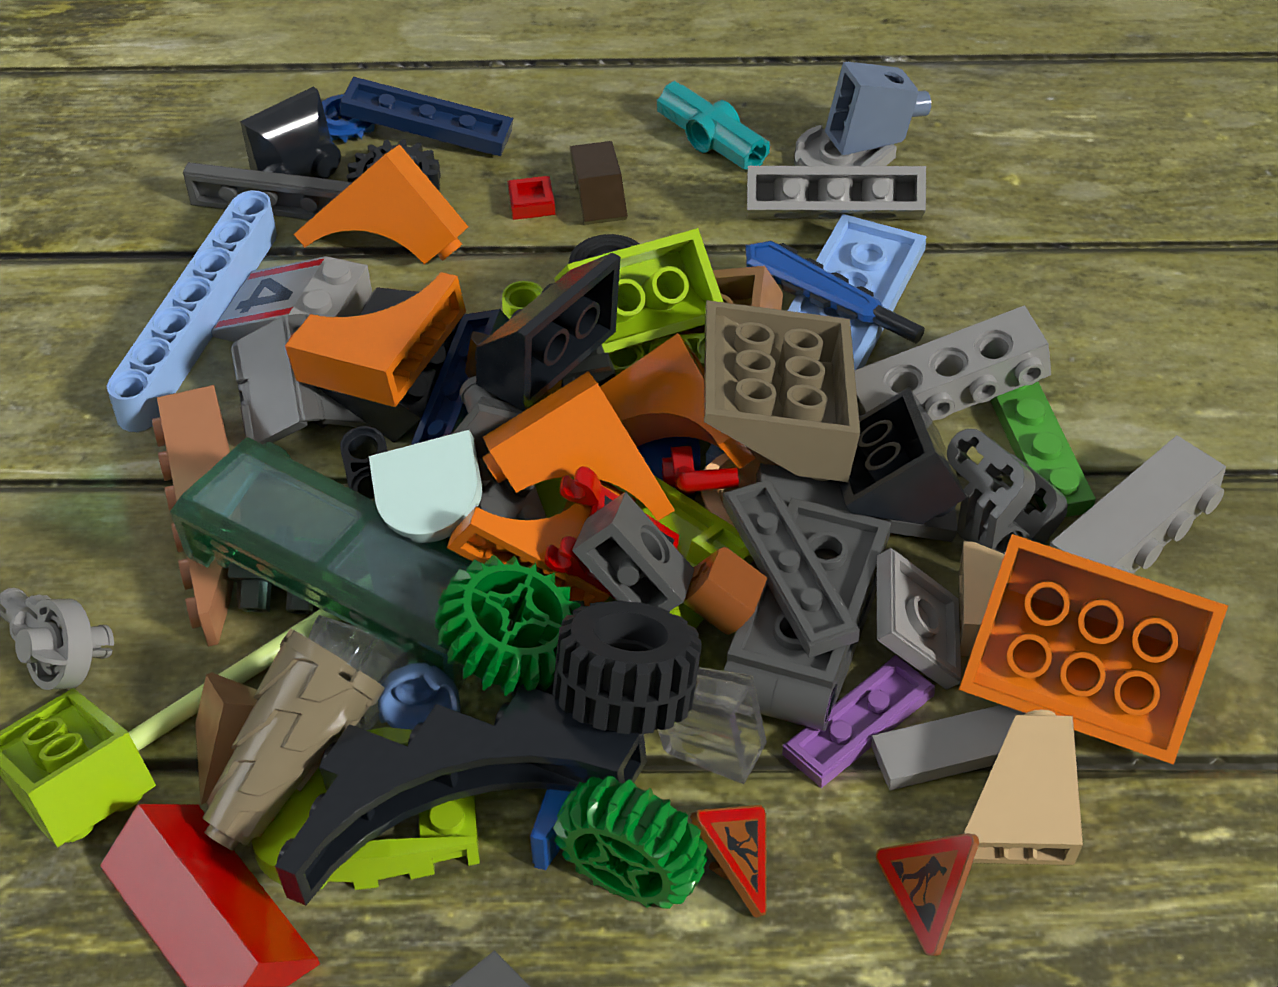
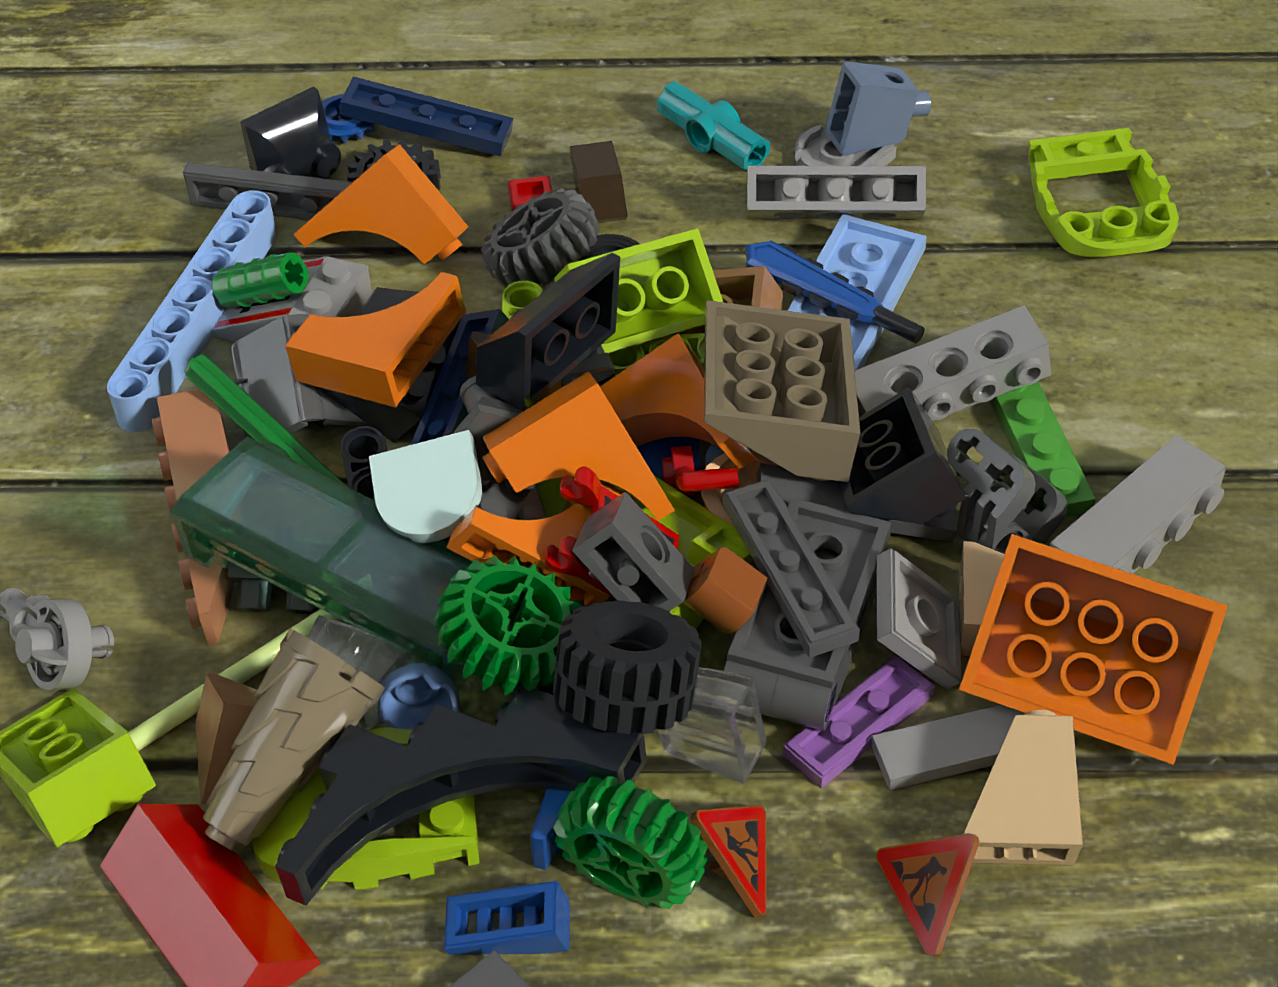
none -> green axle [184,354,356,524]
none -> green axle [212,252,309,308]
none -> blue slope [444,881,570,955]
none -> dark grey gear [481,188,600,288]
none -> lime slope [1028,128,1179,257]

